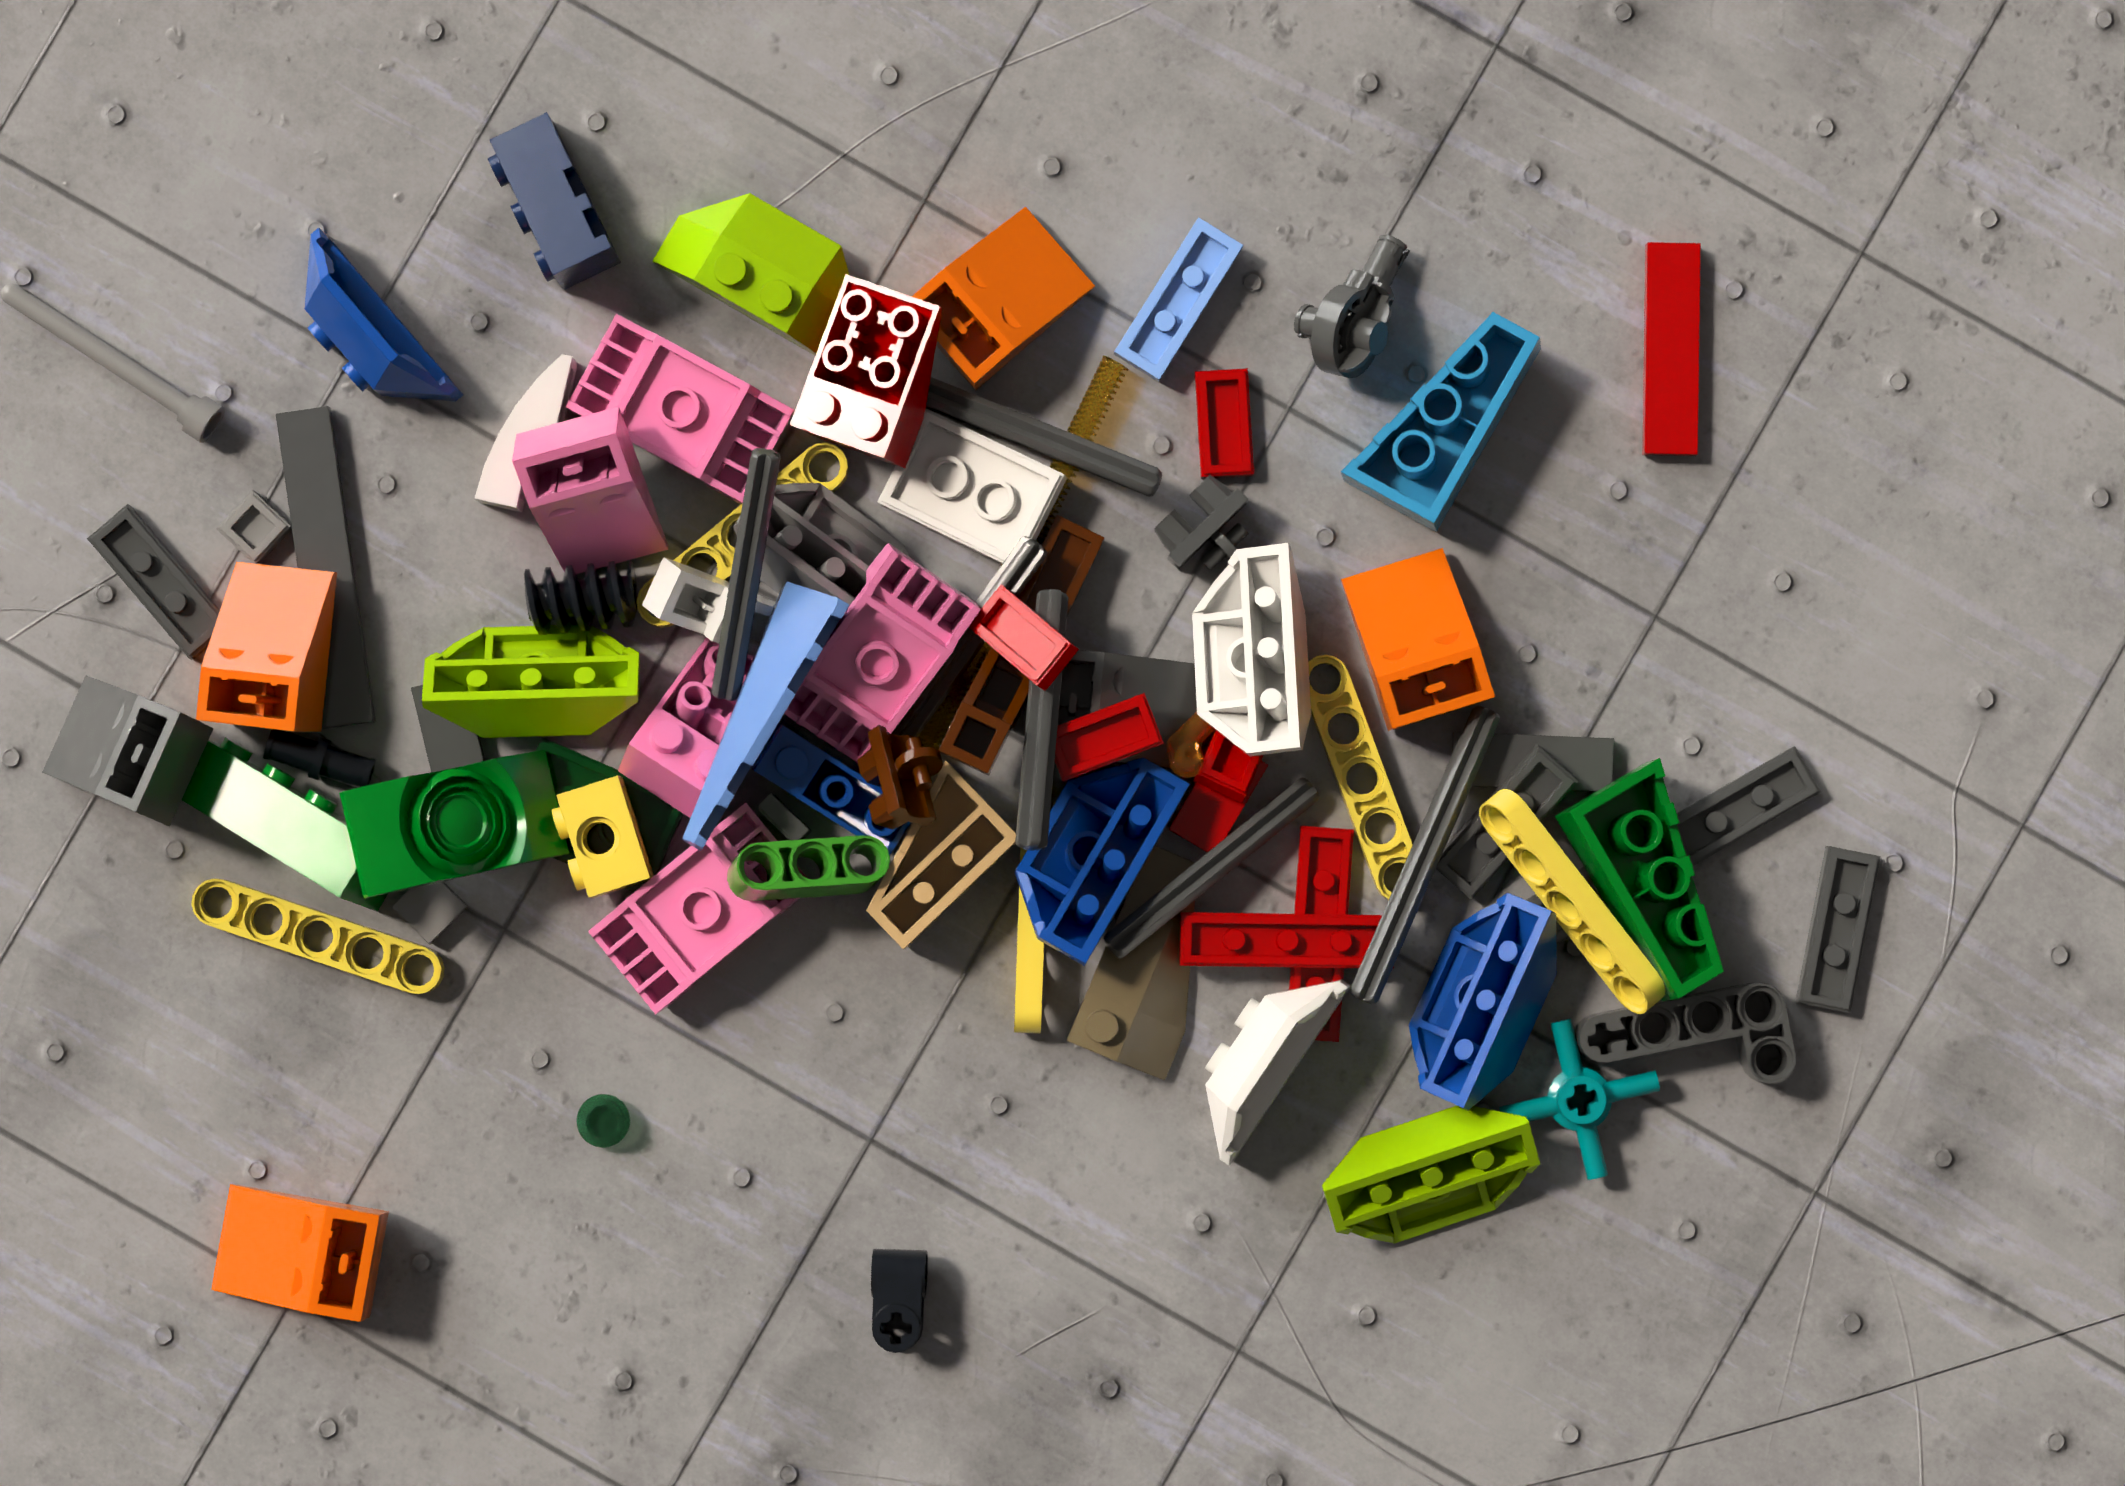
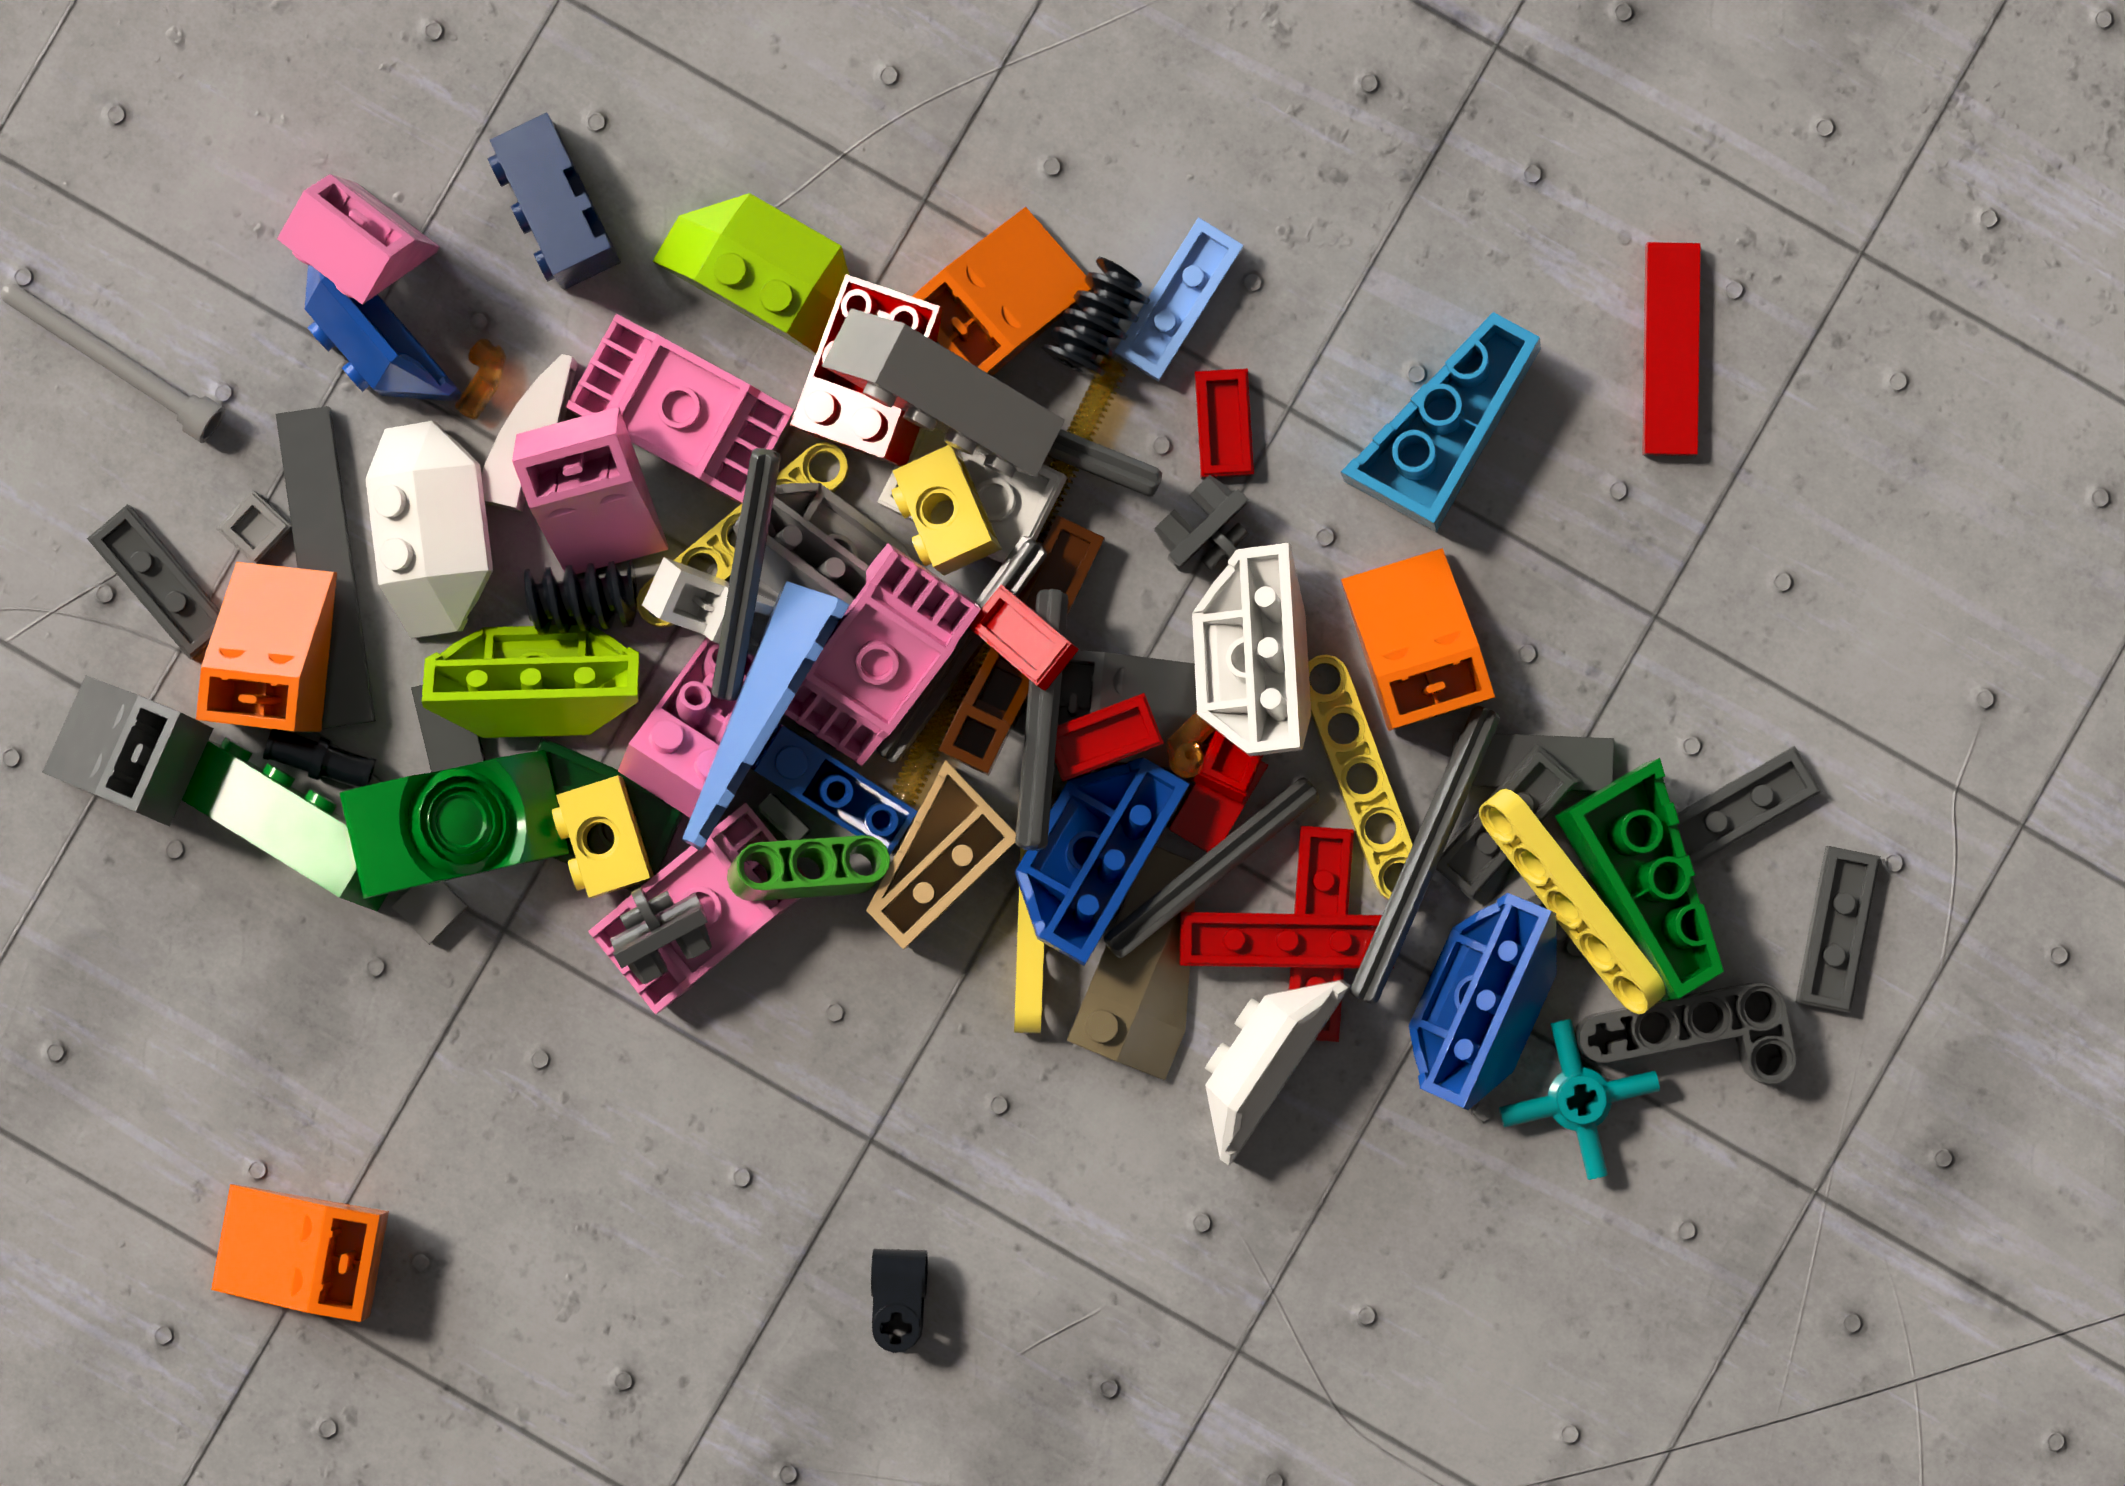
light yellow beam [191,879,445,994] -> none
clear green plate [576,1094,631,1148] -> none
reddish brown hips [857,725,943,830] -> none
dark grey pin [1294,235,1410,378] -> none
lime wedge [1322,1105,1540,1244] -> none
none -> bright pink slope [277,174,440,305]
none -> white wedge [366,421,493,639]
none -> clear orange arm [455,339,506,420]
none -> dark grey hips [610,887,712,984]
none -> light grey wedge [822,308,1065,478]
none -> light yellow brick [891,445,1002,576]
none -> black piece [1042,256,1150,377]

